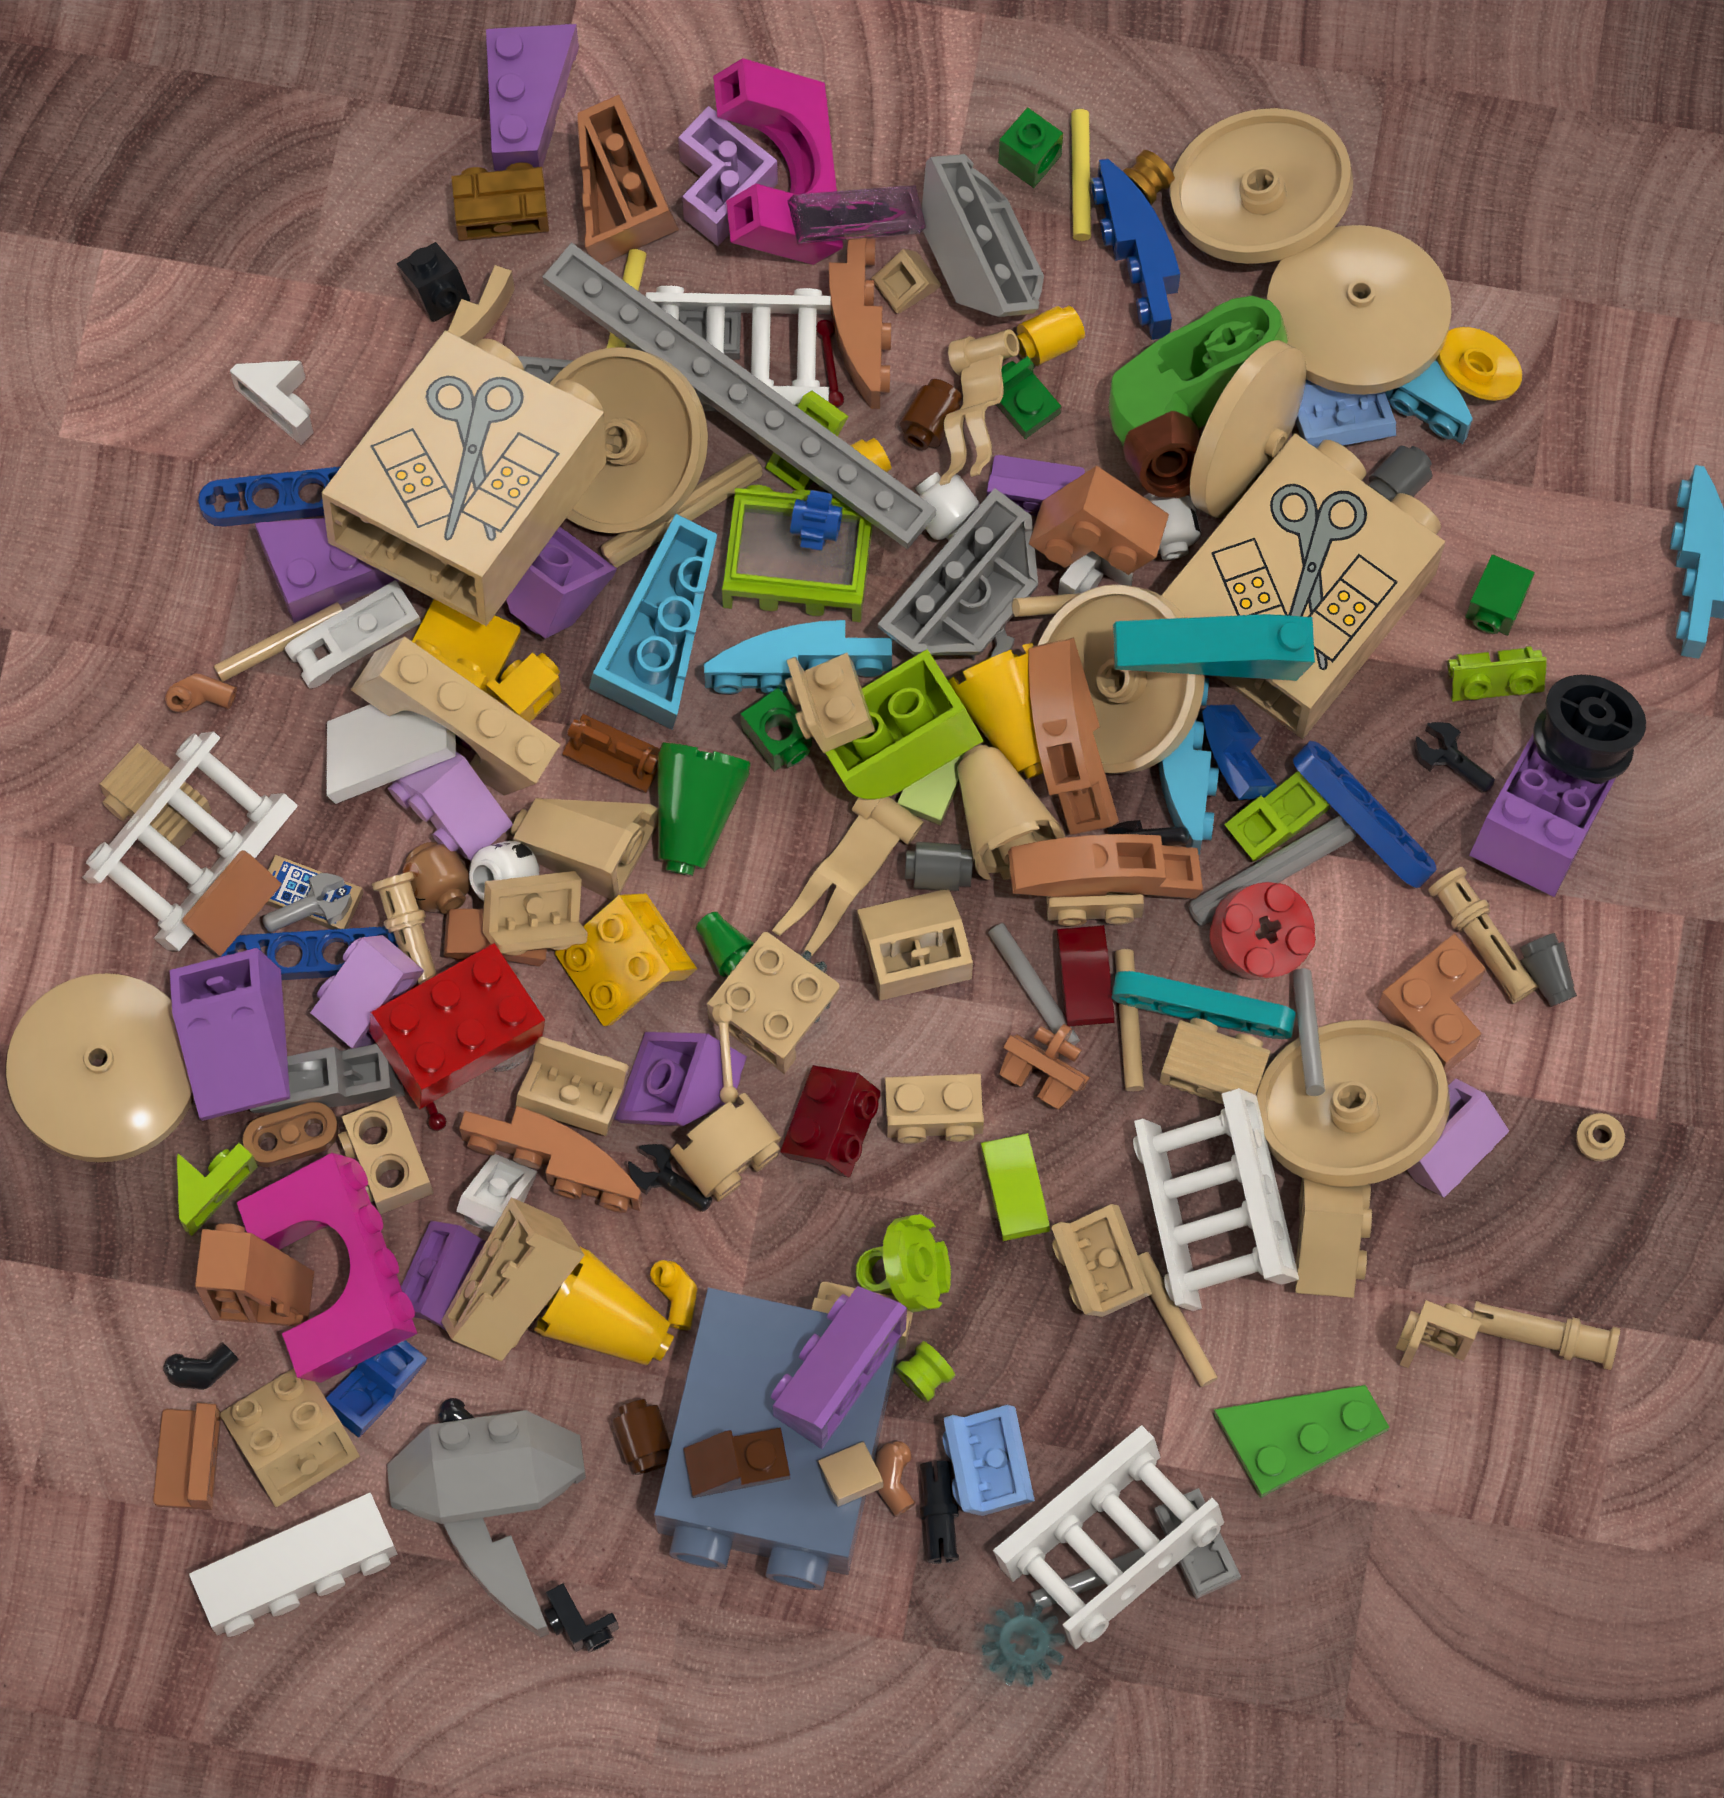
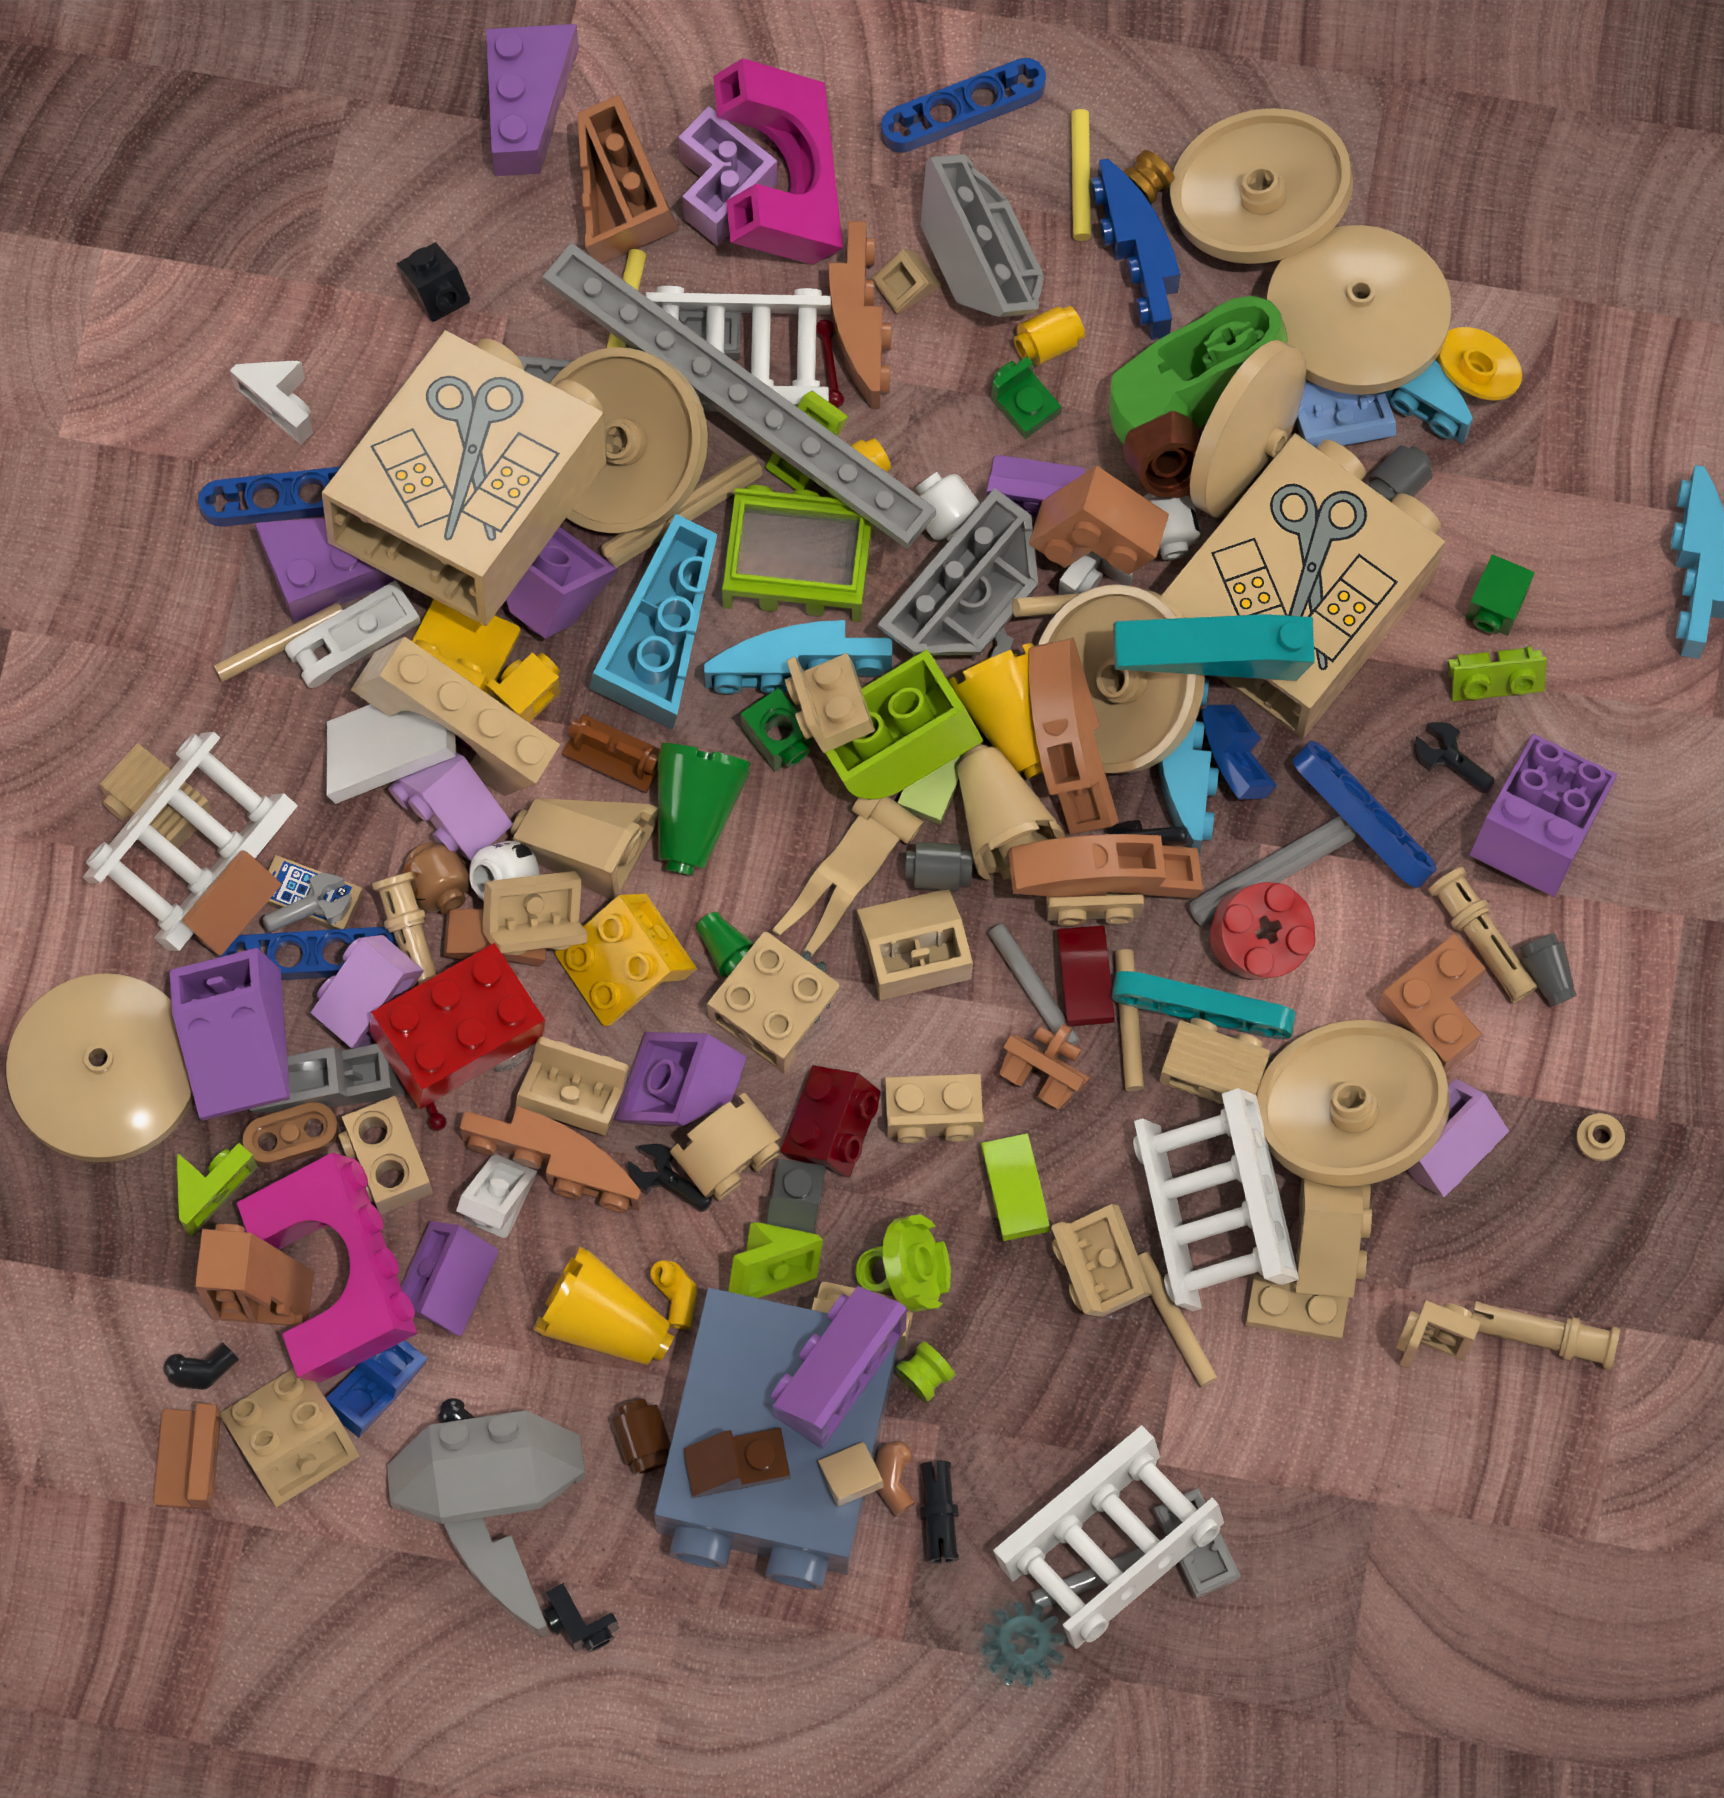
nougat arm [165,673,237,712] -> none
white brick [189,1492,398,1637] -> none
tan wedge [441,1197,584,1362] -> none
tan slope [448,265,515,345] -> none
pearl gold brick [451,162,549,241] -> none
tan hinge [712,1003,738,1104] -> none
clear purple tile [787,185,926,244] -> none
blue gear [790,490,843,551] -> none
reddish brown brick [900,379,962,450] -> none
tan flag [940,329,1019,486] -> none
light blue bracket [943,1405,1035,1516] -> none
green brick [998,107,1063,188] -> none
bright green wing [1213,1385,1389,1498] -> none
lime slope [1224,771,1331,862] -> none
light grey bar [1293,968,1325,1096] -> none
black wheel [1533,674,1646,784] -> none
none -> lime slope [728,1222,823,1298]
none -> dark grey slope [767,1159,826,1234]
none -> blue beam [881,58,1046,153]
none -> tan plate [1245,1275,1349,1342]

